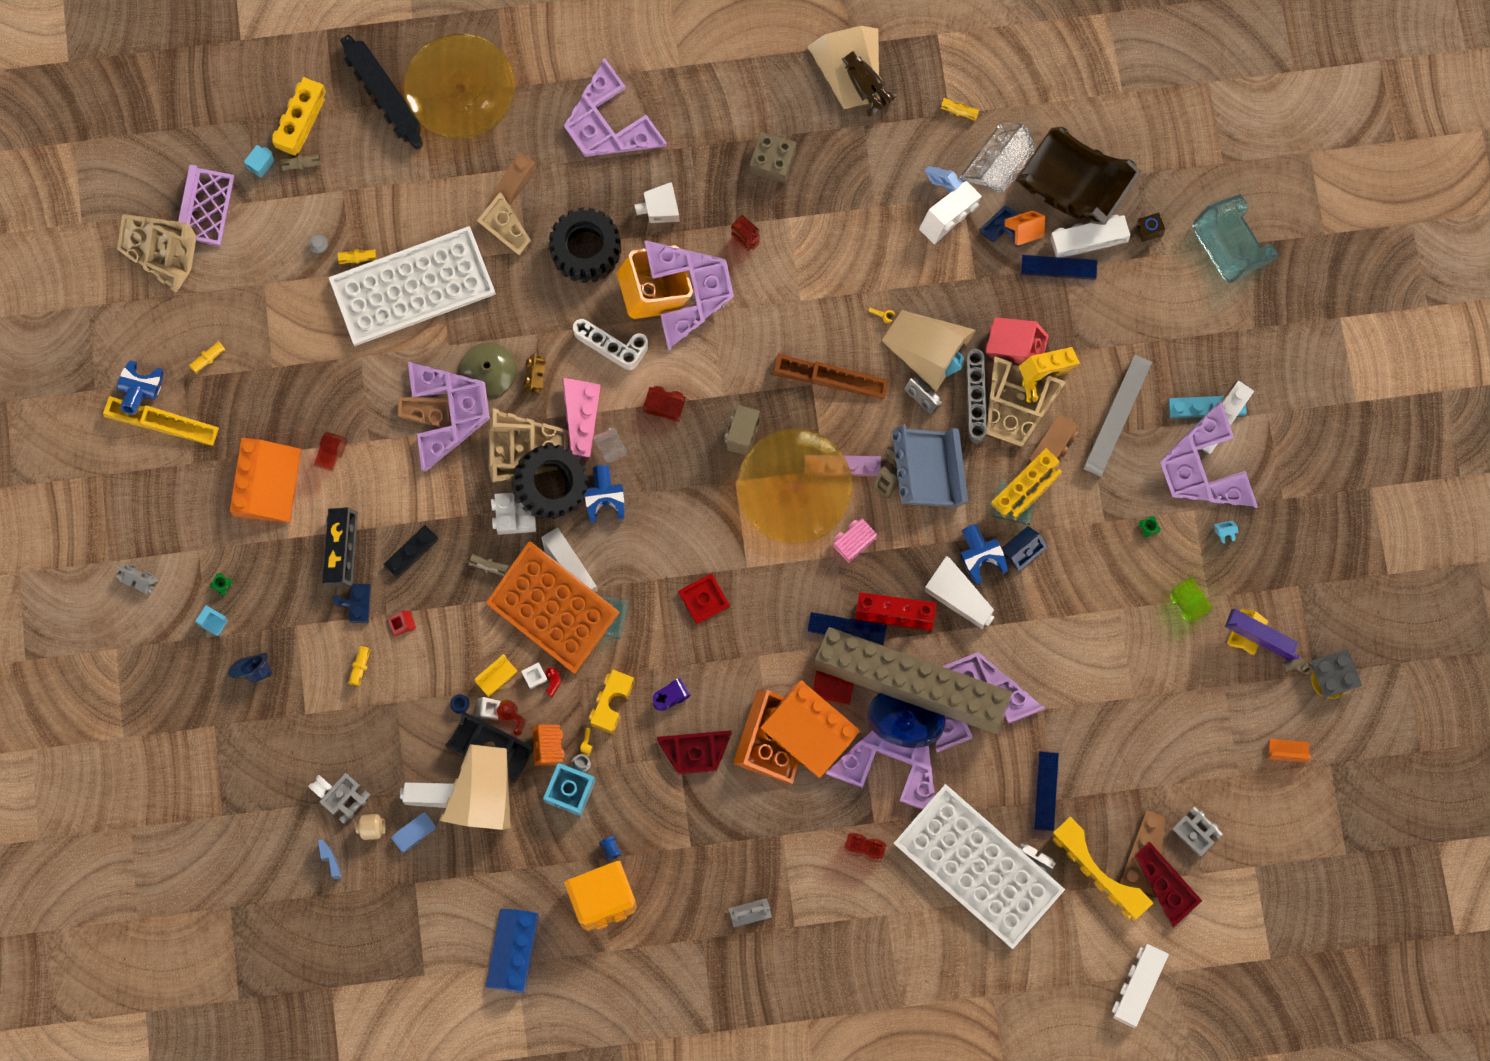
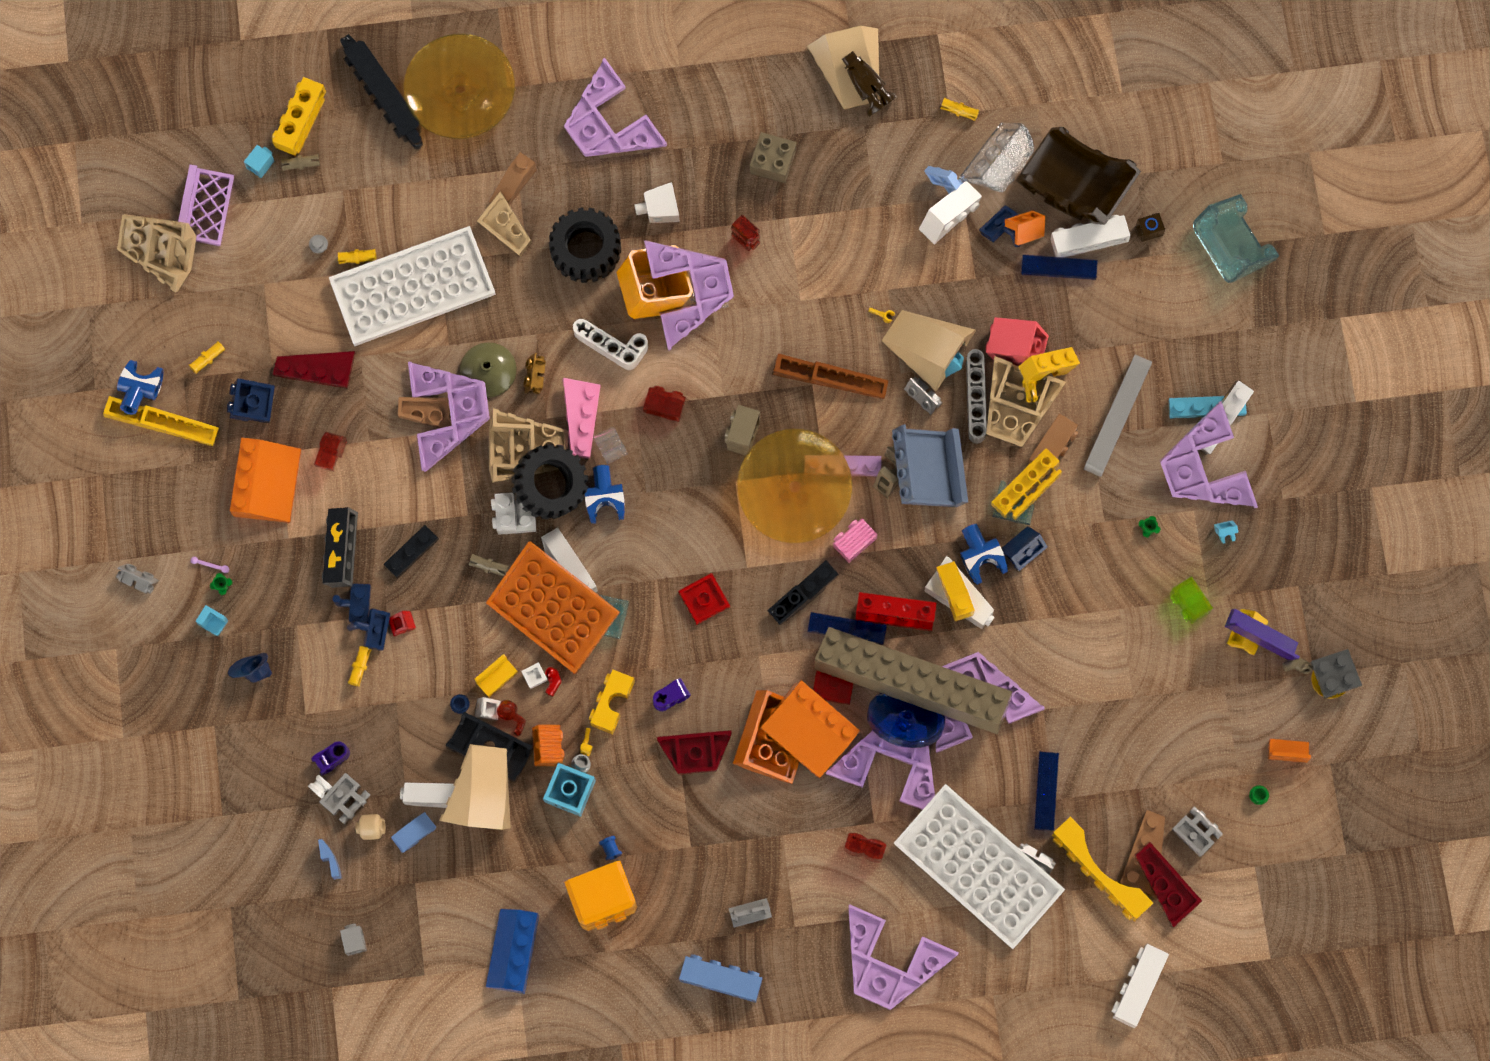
none -> lavender hinge [191,557,229,574]
none -> dark blue plate [227,378,275,423]
none -> dark red wing [273,351,356,389]
none -> dark purple piece [311,741,350,776]
none -> light grey brick [340,924,367,956]
none -> dark blue plate [347,608,390,651]
none -> medium blue brick [679,954,762,1003]
none -> black slope [767,560,839,625]
none -> lavender wing [849,904,959,1010]
none -> yellow slope [936,561,975,621]
none -> green plate [1249,785,1269,805]

